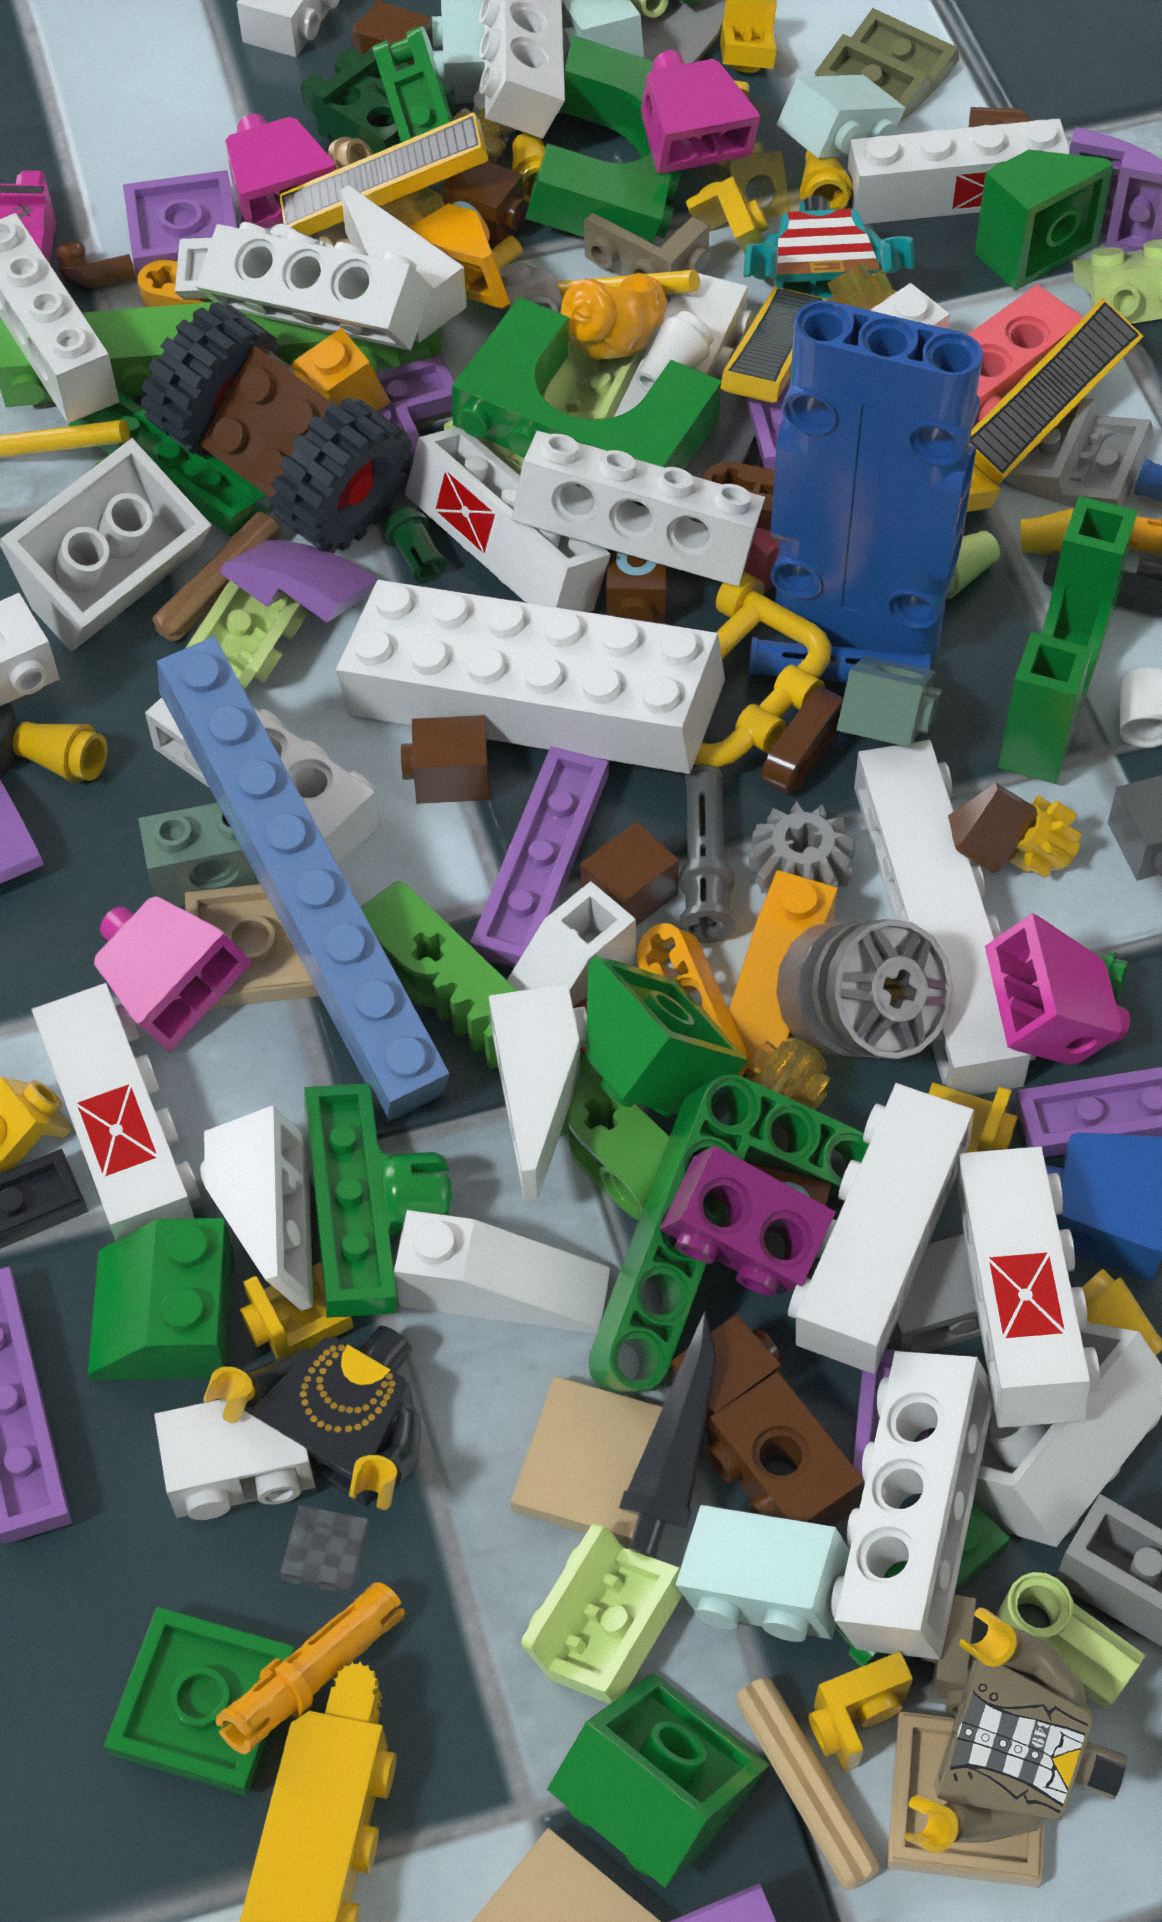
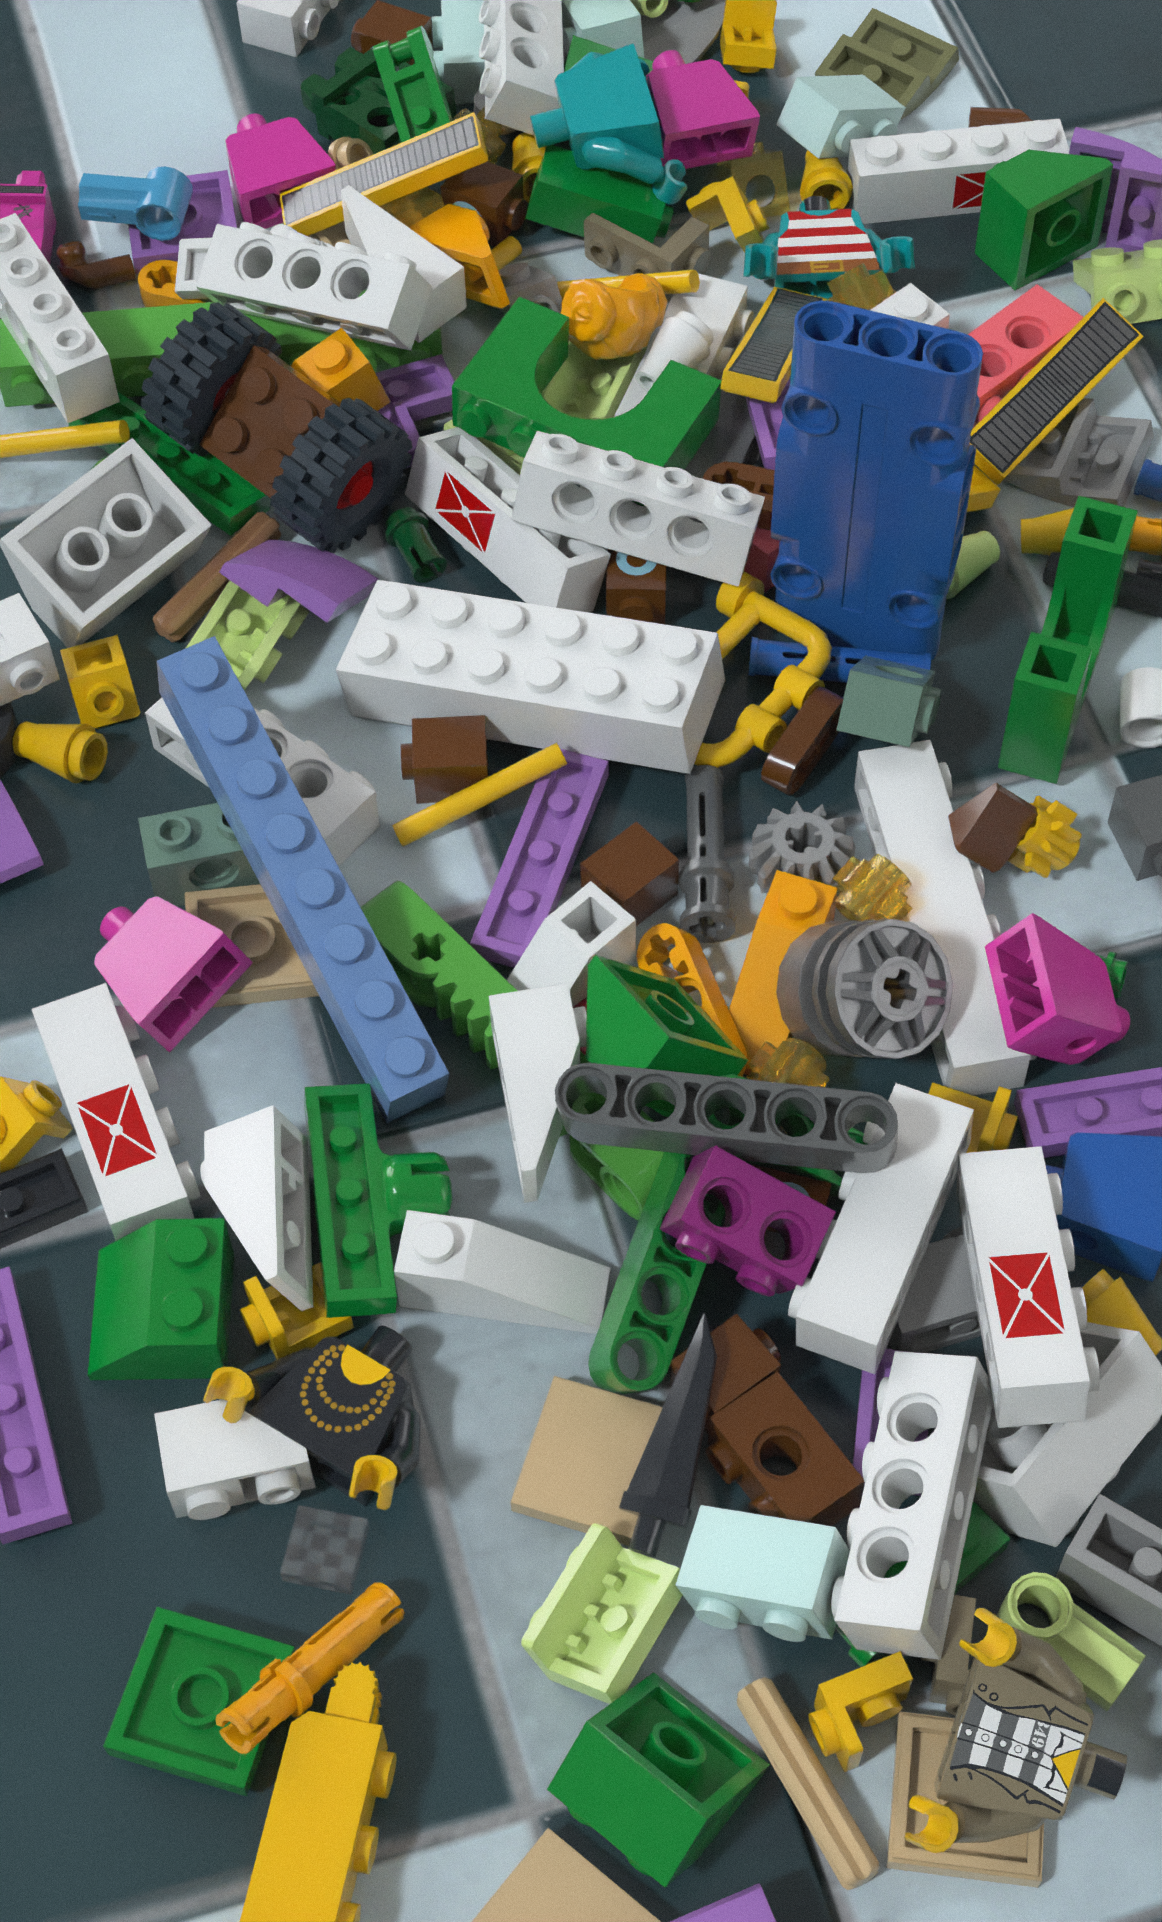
none -> yellow bracket [60,635,140,729]
none -> dark azure piece [78,166,193,241]
none -> yellow bar [392,742,567,847]
none -> teal torso [530,43,687,204]
none -> dark grey beam [555,1063,898,1173]
none -> clear yellow gear [832,854,913,922]

